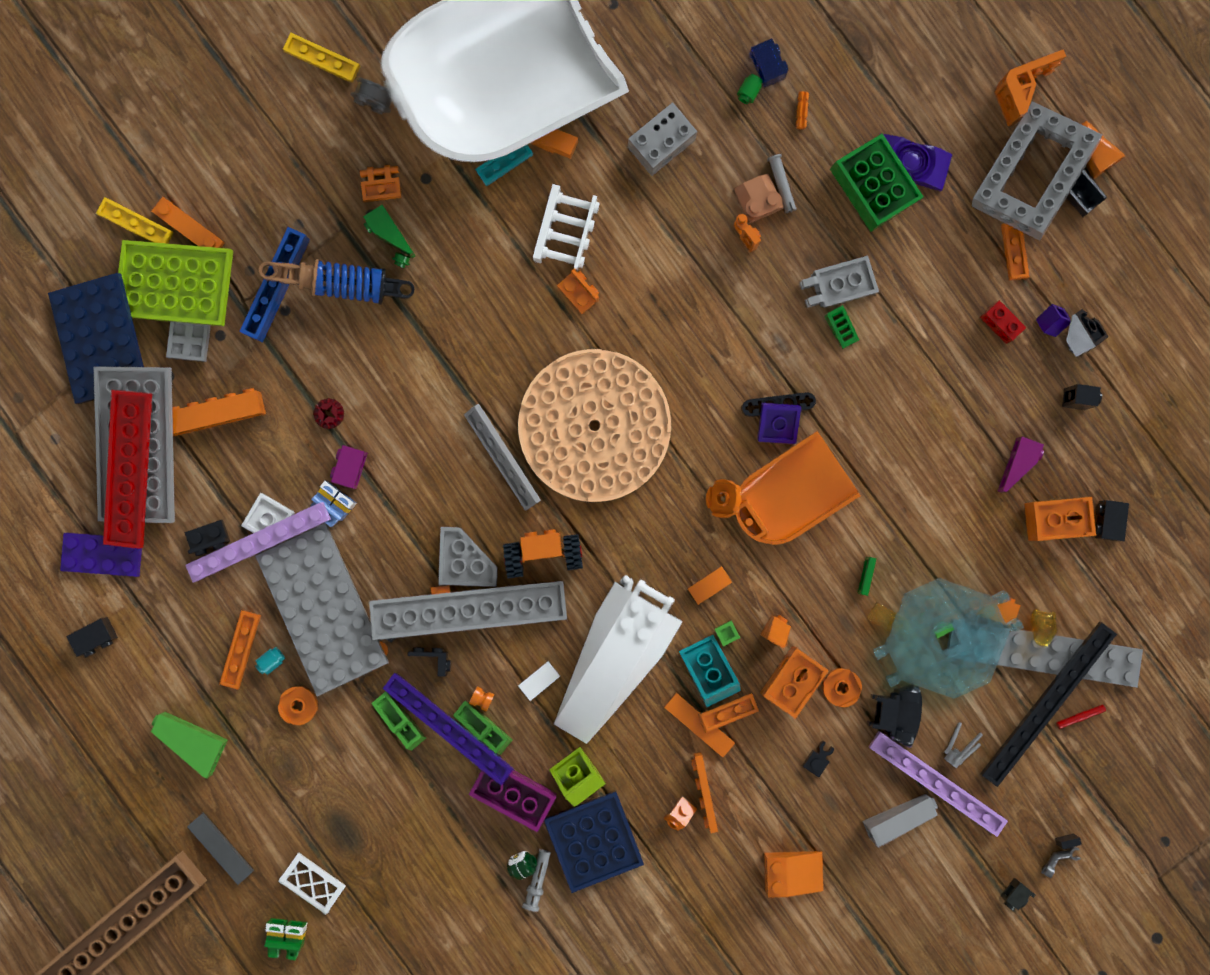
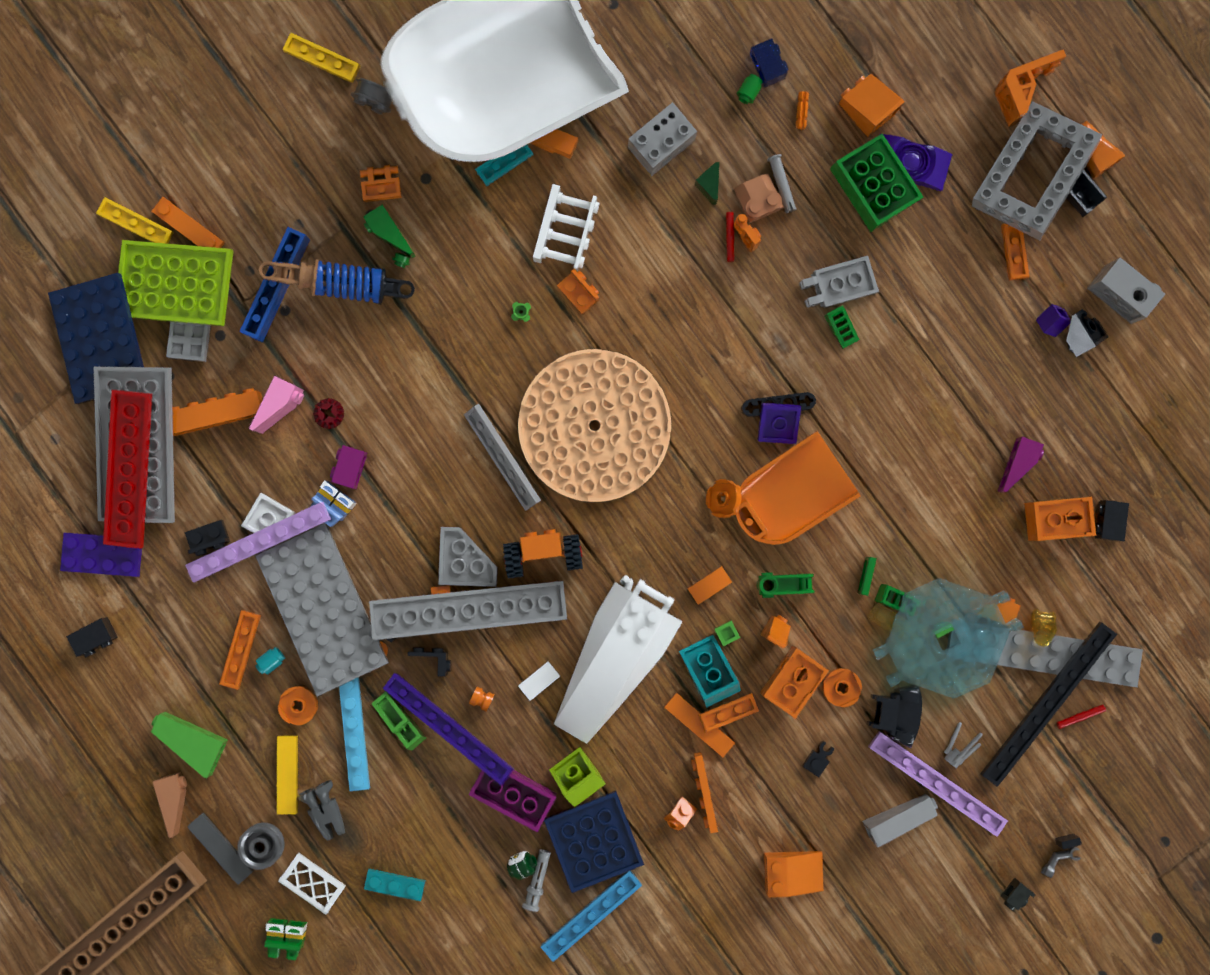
bright green slope [453,701,513,755] -> none
red brick [980,300,1026,344] -> none
black brick [1062,384,1102,410] -> none
none -> nougat slope [153,772,187,838]
none -> flat silver wheel [238,822,285,870]
none -> bright pink slope [249,376,304,433]
none -> yellow tile [277,735,298,814]
none -> dark grey piece [298,780,345,841]
none -> medium azure plate [339,677,370,791]
none -> teal plate [364,869,426,901]
none -> bright green plate [511,302,531,322]
none -> dark azure plate [541,870,642,962]
none -> dark green slope [695,162,720,205]
none -> red piece [726,212,735,262]
none -> green piece [757,572,815,598]
none -> orange slope [839,74,905,137]
none -> green slope [875,584,919,617]
none -> light grey piece [1087,257,1165,324]

